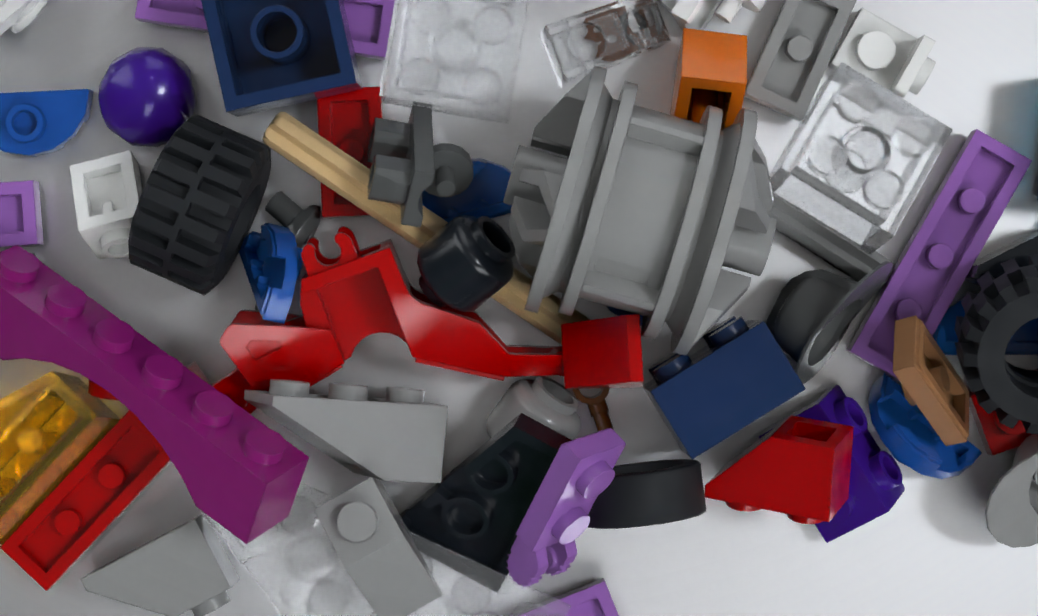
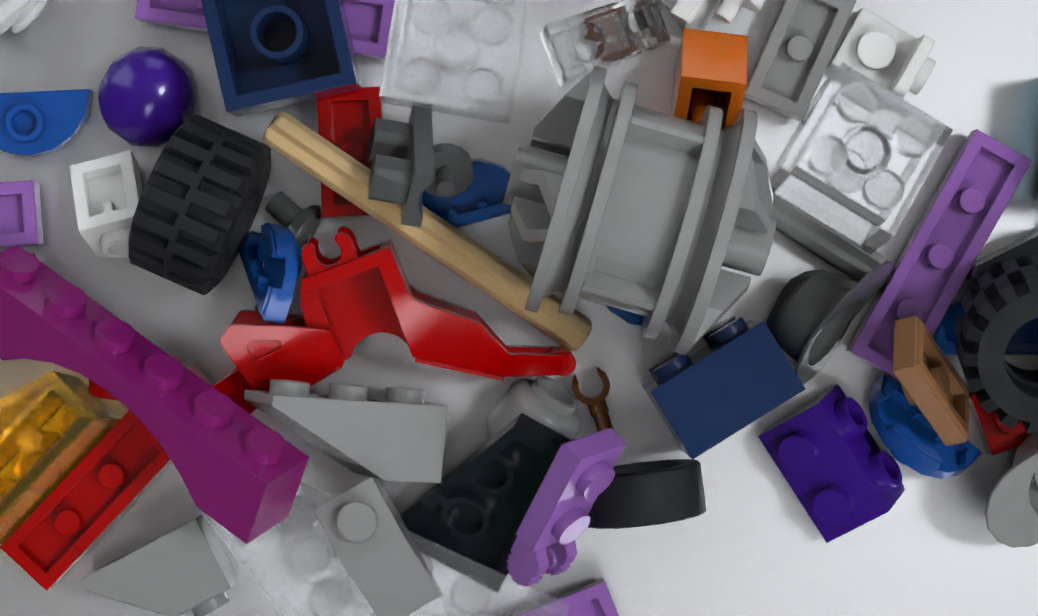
black head [417,215,515,312] -> none
red slope [561,314,644,389] -> none
red slope [704,415,854,524] -> none

